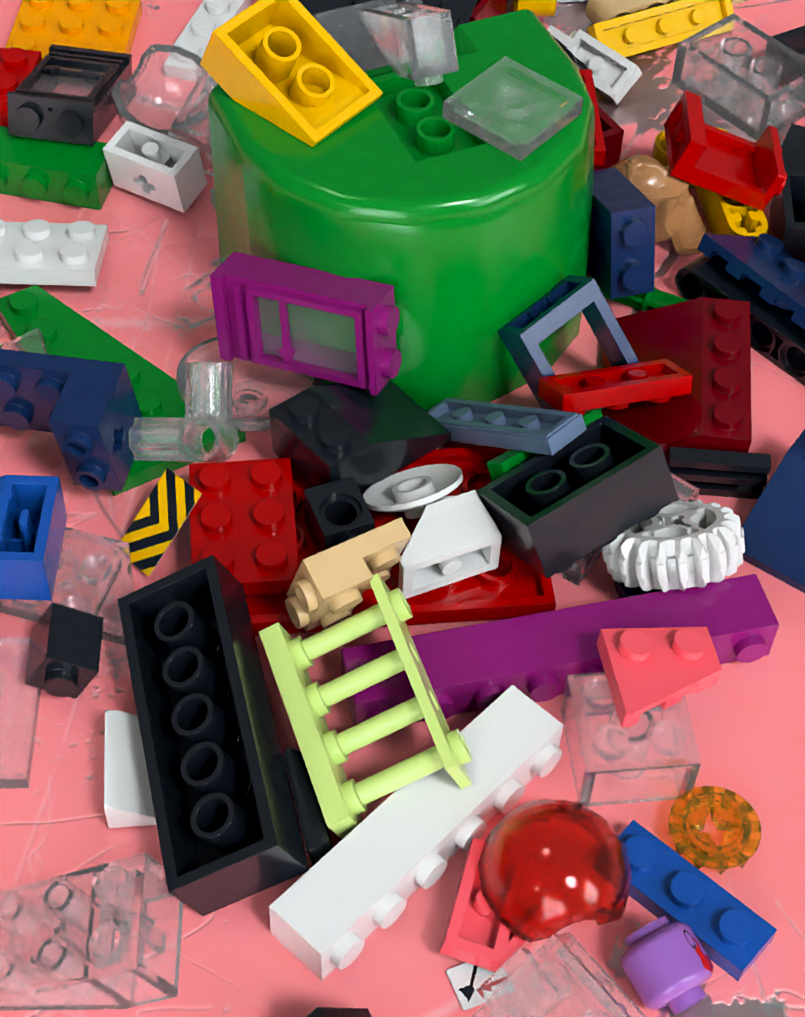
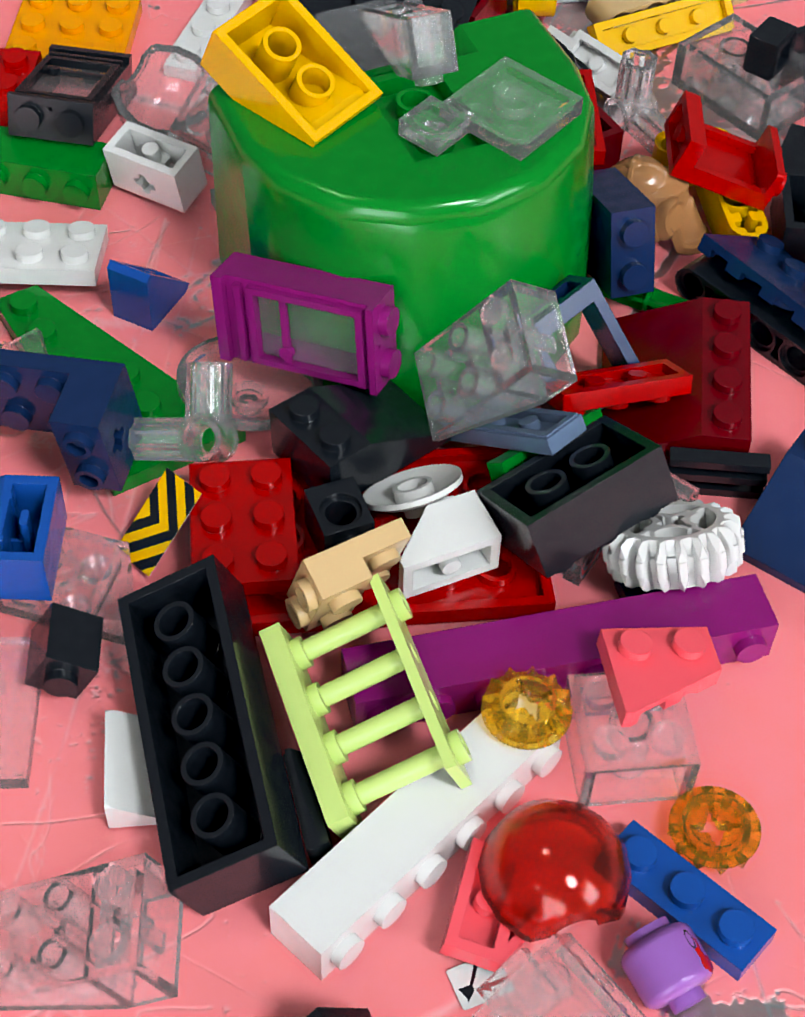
none -> blue slope [107,259,189,331]
none -> clear plate [398,95,470,157]
none -> clear slope [414,279,578,441]
none -> clear yellow gear [481,666,573,750]
none -> clear piece [603,47,667,155]
none -> black slope [743,17,797,81]

